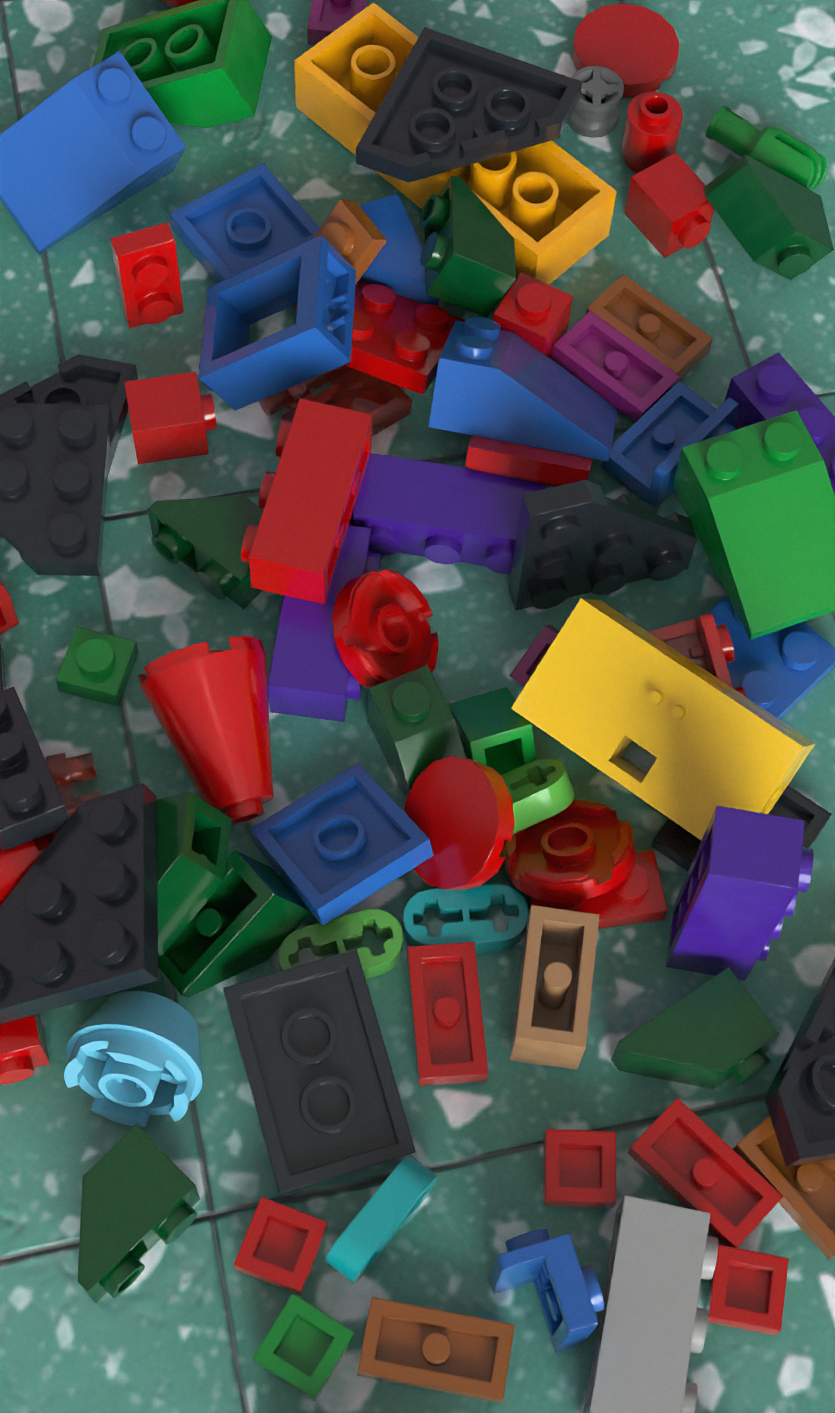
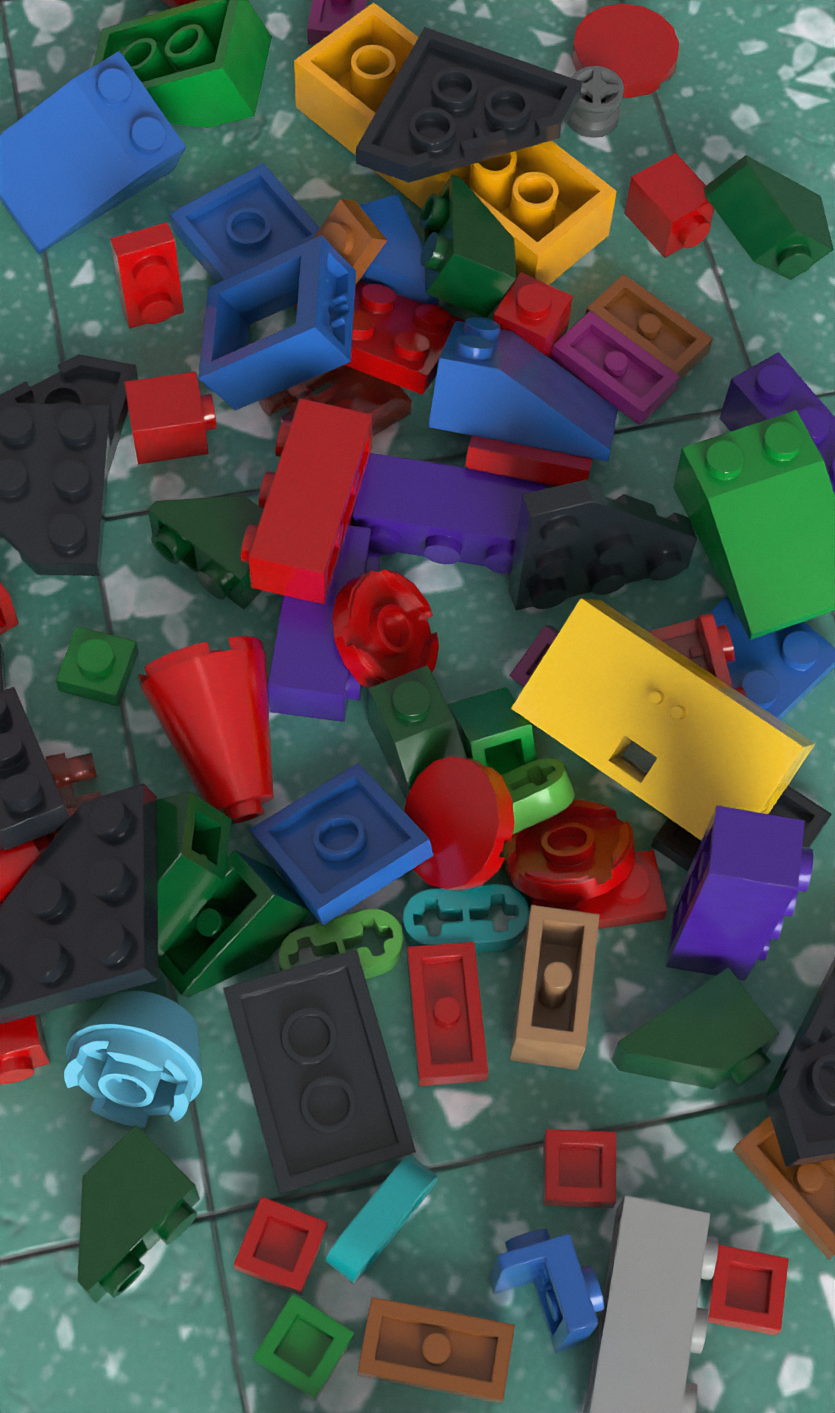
blue bracket [601,381,740,508] -> none
red brick [621,92,683,173] -> none
red plate [628,1098,783,1248] -> none
green arm [706,106,828,191] -> none

